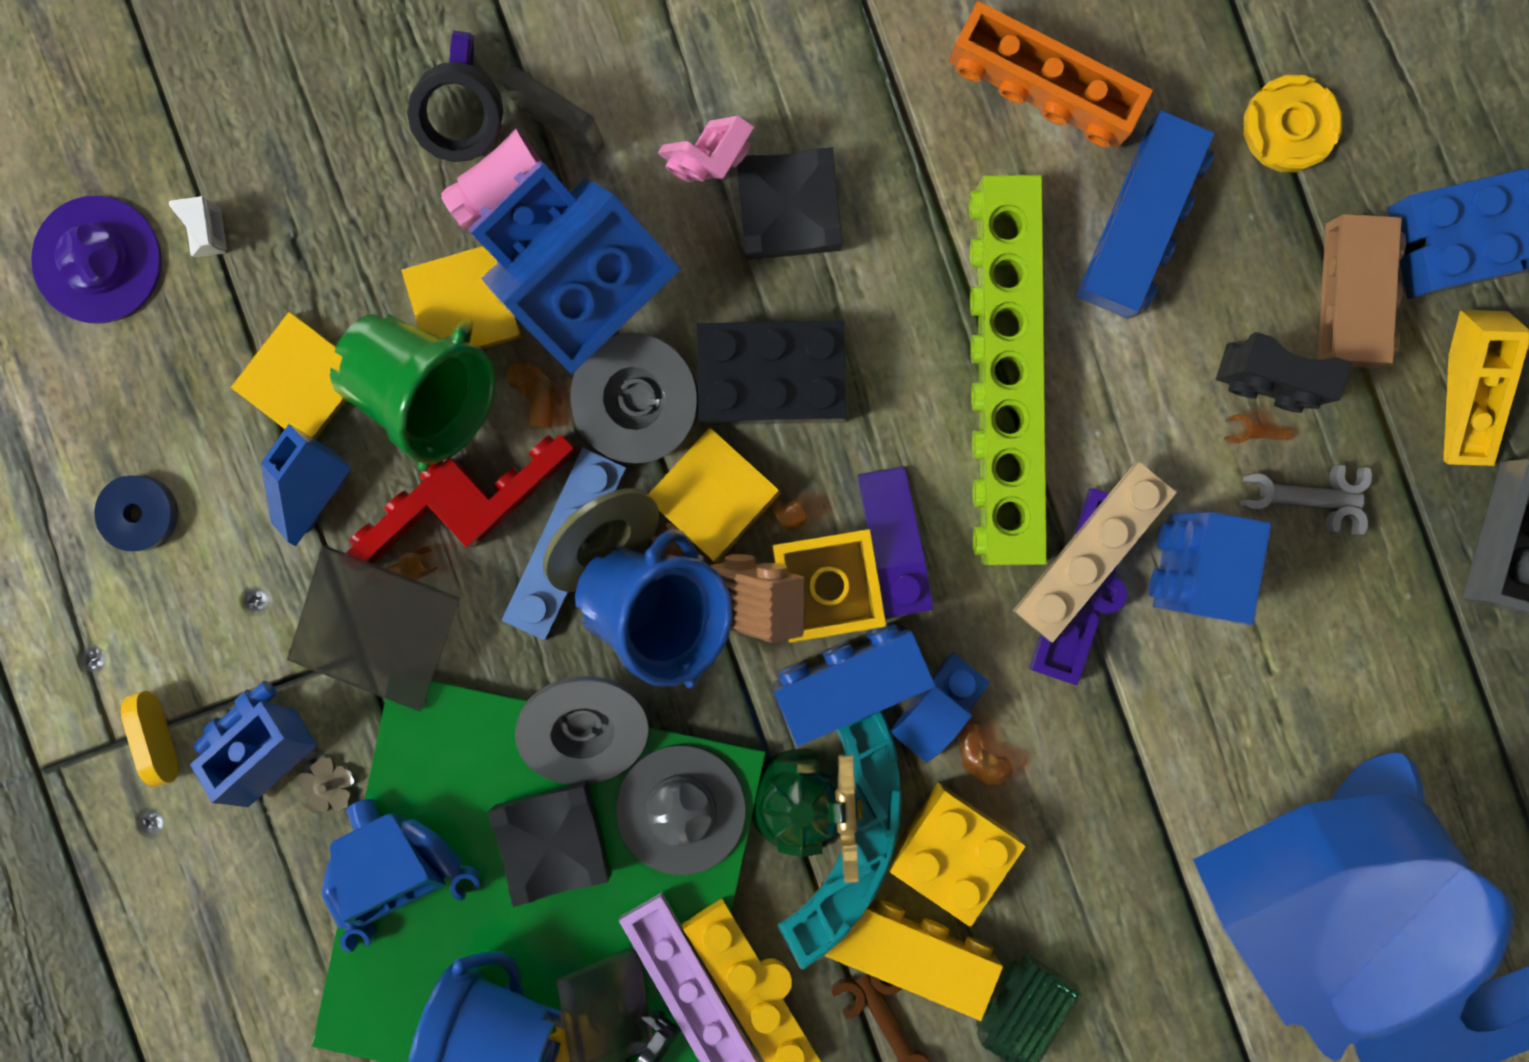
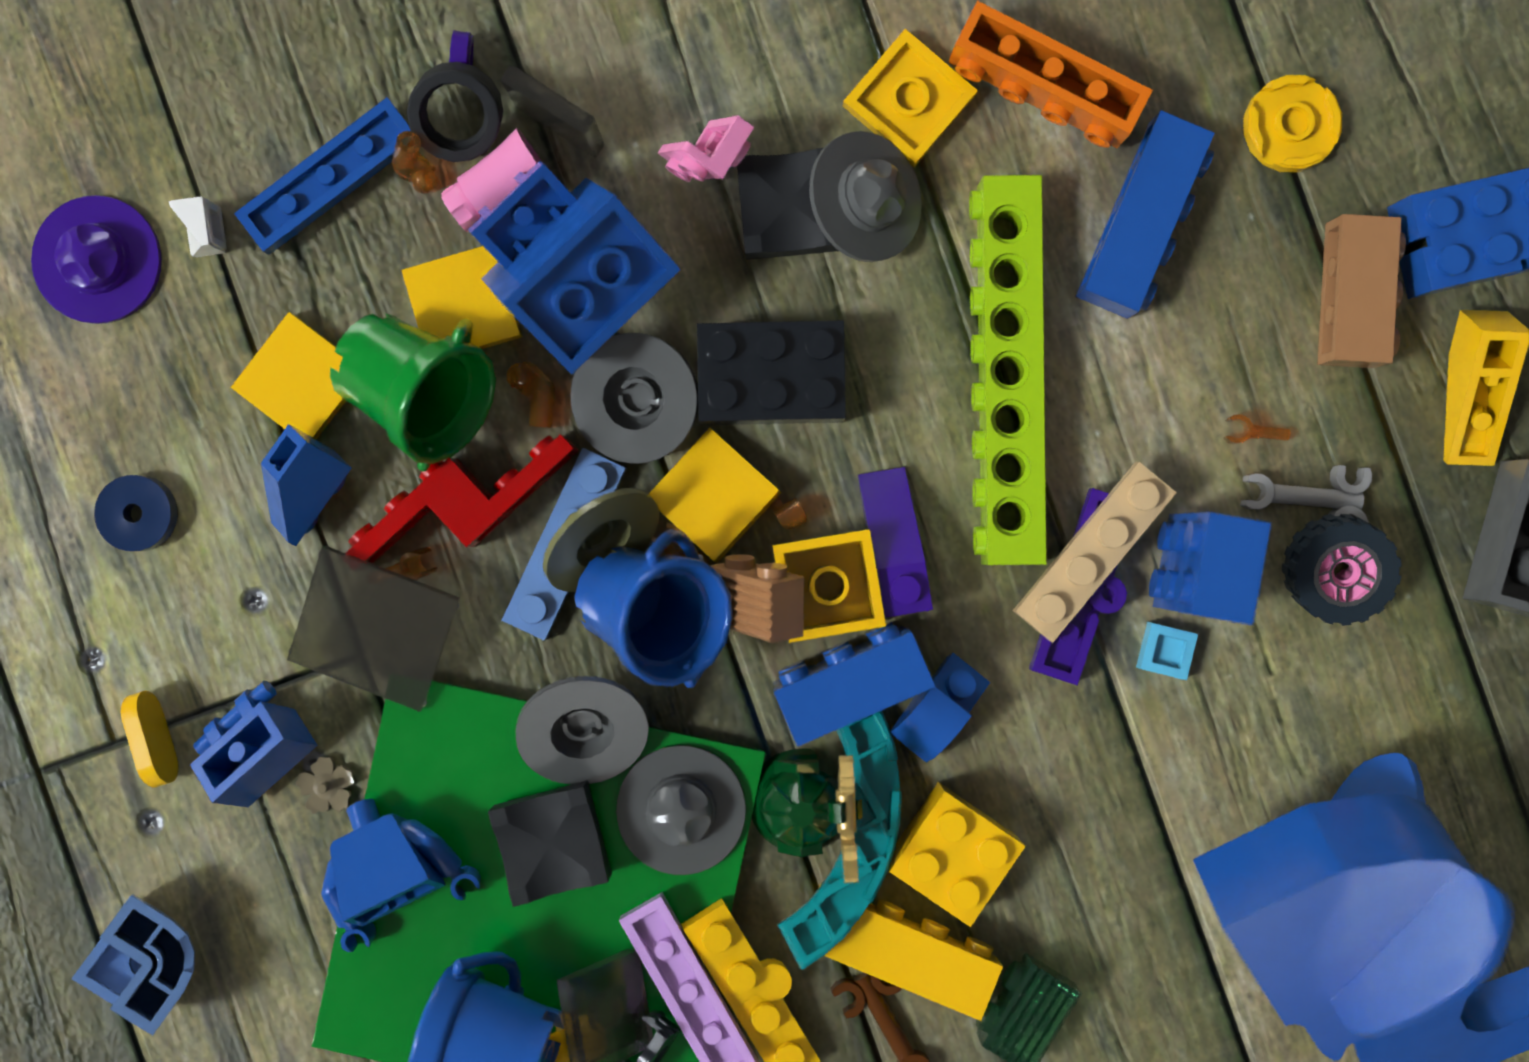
clear orange arm [958,722,1013,786] -> none
black brick [1215,332,1352,413] -> none
none -> medium blue brick [71,894,195,1036]
none -> blue plate [234,97,417,255]
none -> clear orange arm [392,131,439,194]
none -> dark grey hat [809,131,922,262]
none -> yellow tile [842,29,978,167]
none -> medium azure tile [1136,622,1198,680]
none -> black wheel [1282,514,1402,626]

